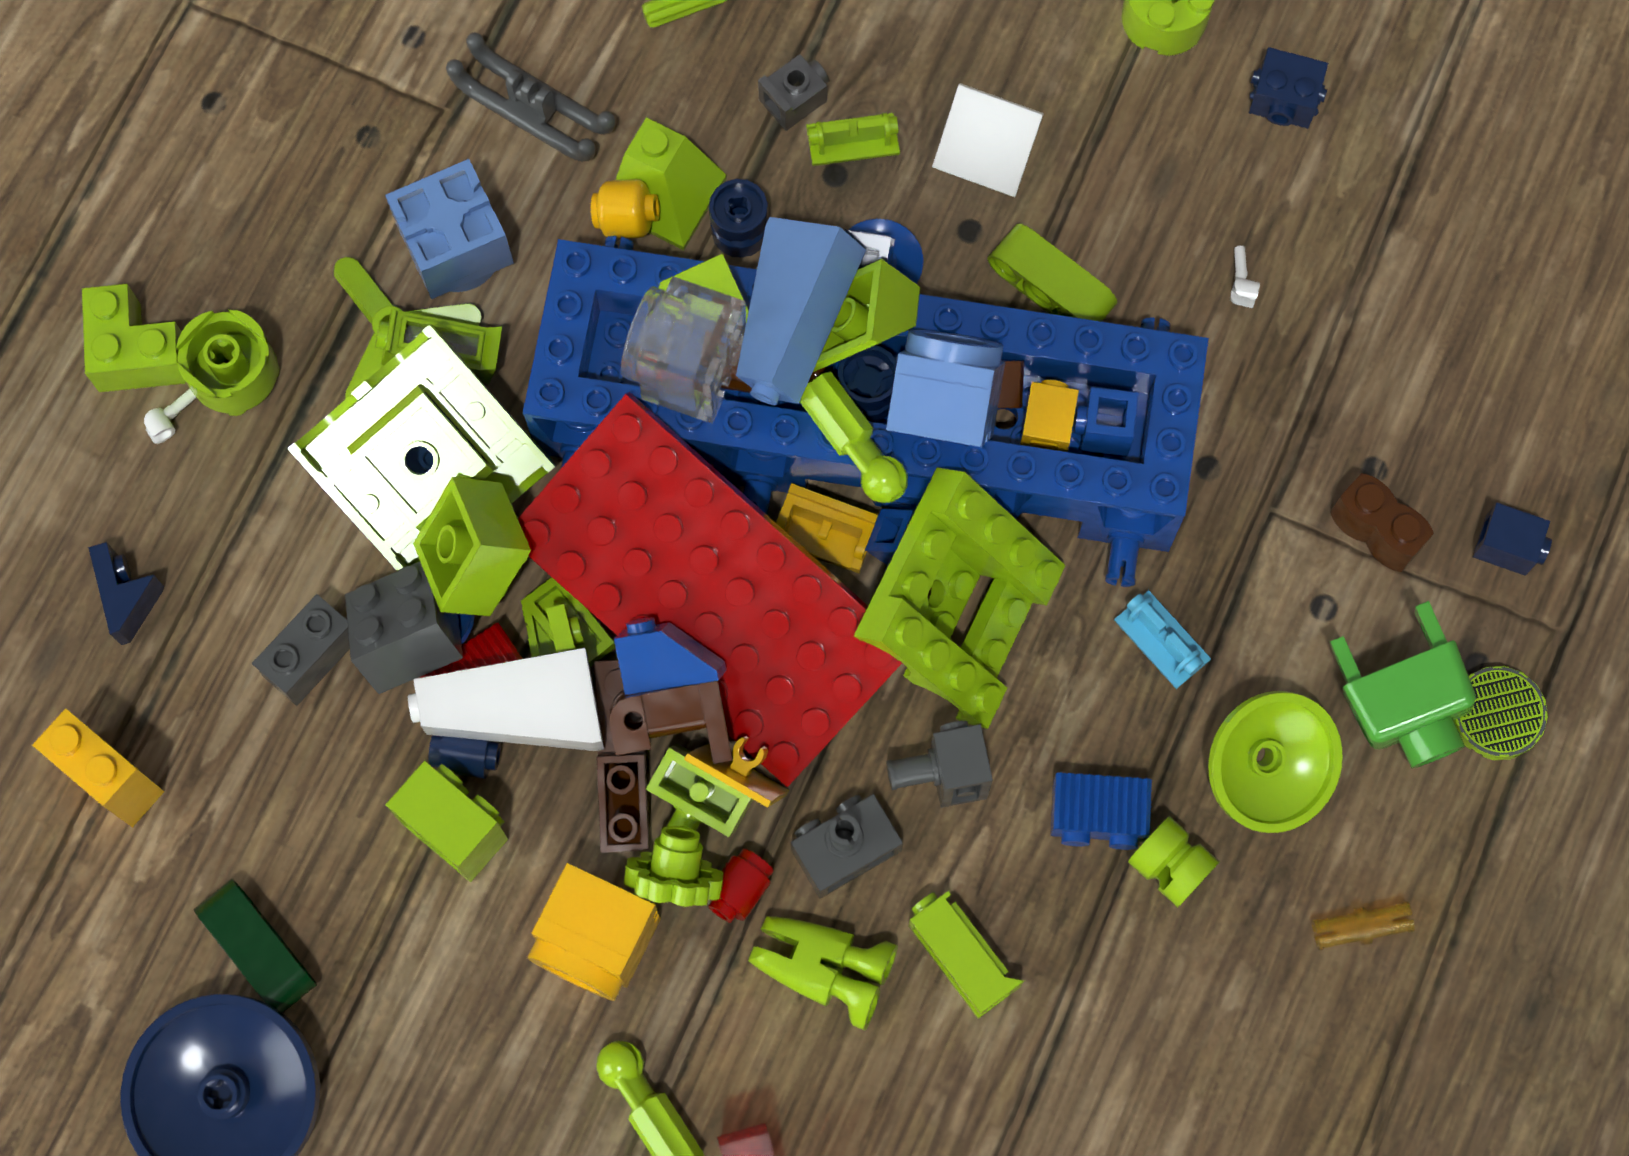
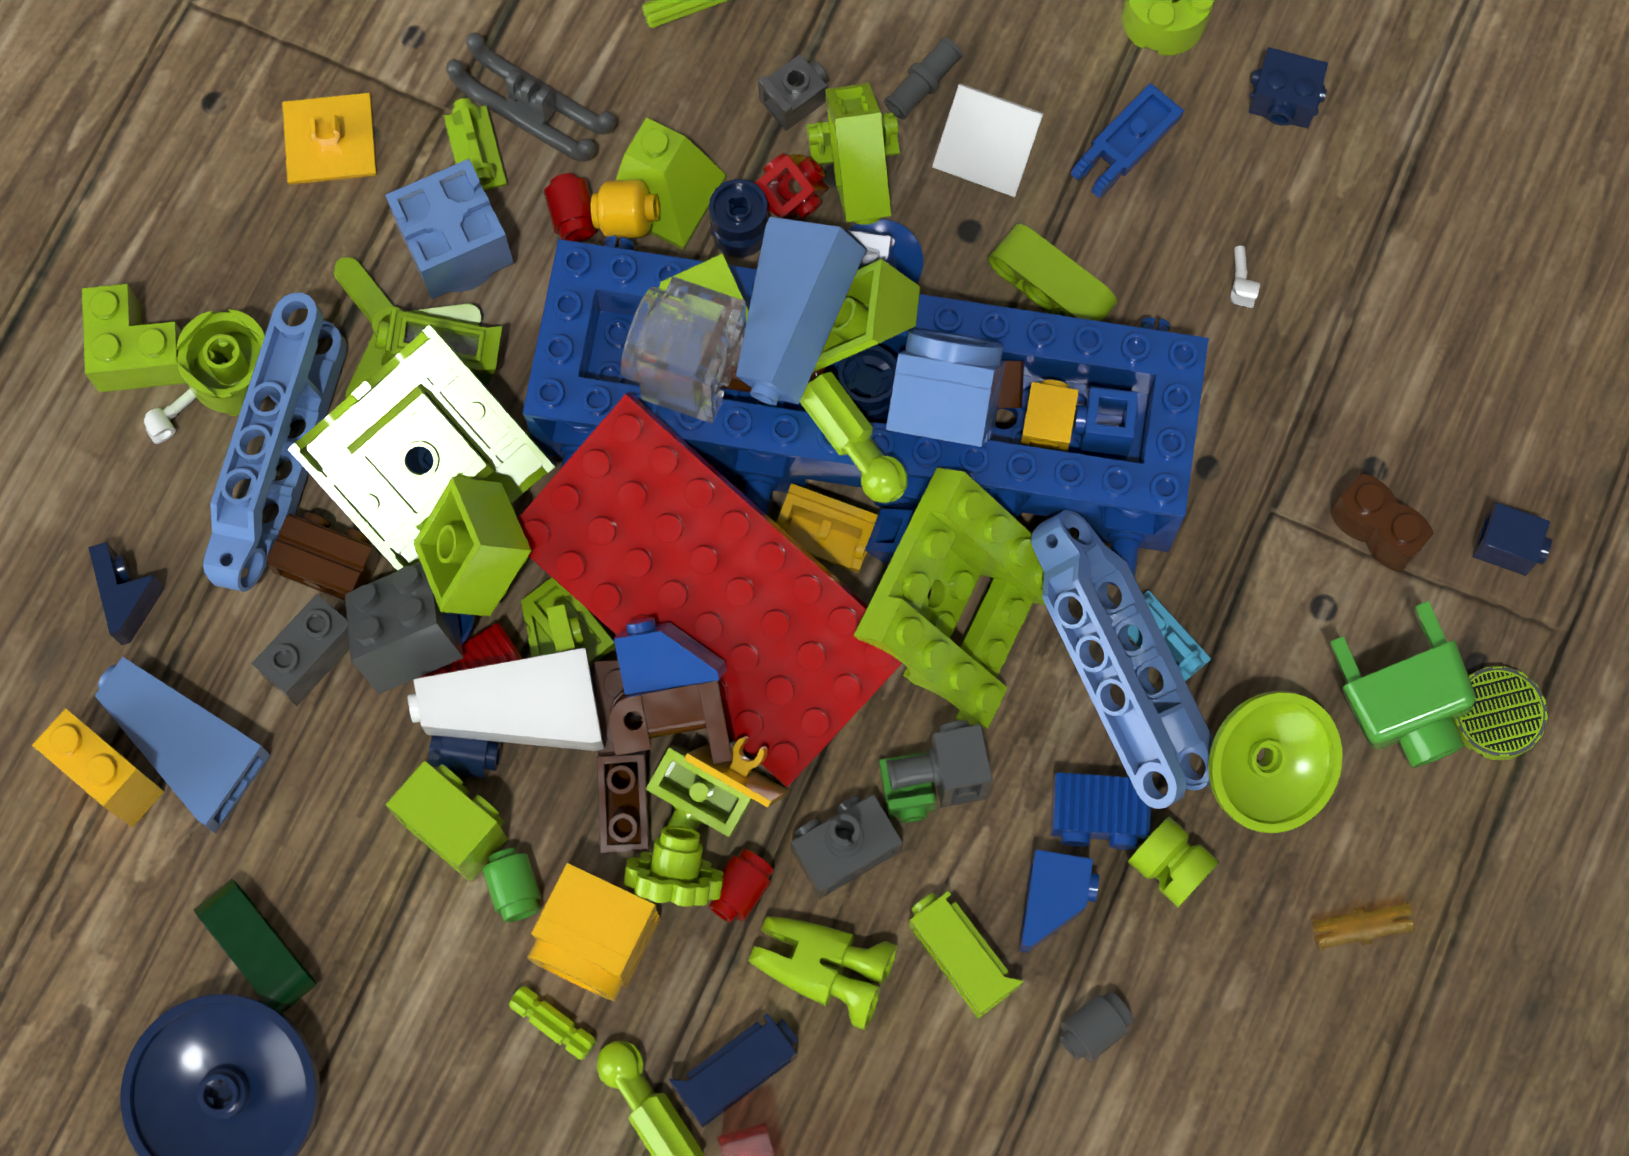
none -> medium blue slope [94,657,271,834]
none -> medium blue piece [203,293,347,592]
none -> reddish brown brick [266,512,380,601]
none -> yellow piece [282,93,377,185]
none -> lime hinge [444,98,507,191]
none -> bright green brick [482,848,542,923]
none -> lime axle [509,986,596,1060]
none -> red brick [543,173,596,242]
none -> dark blue window [668,1013,799,1128]
none -> red brick [754,153,829,219]
none -> lime window [825,83,891,225]
none -> bright green bracket [879,752,936,823]
none -> dark grey pin [884,37,963,120]
none -> blue slope [1018,850,1100,953]
none -> medium blue piece [1031,510,1214,809]
none -> dark grey brick [1060,991,1134,1062]
none -> blue hinge [1071,83,1184,198]

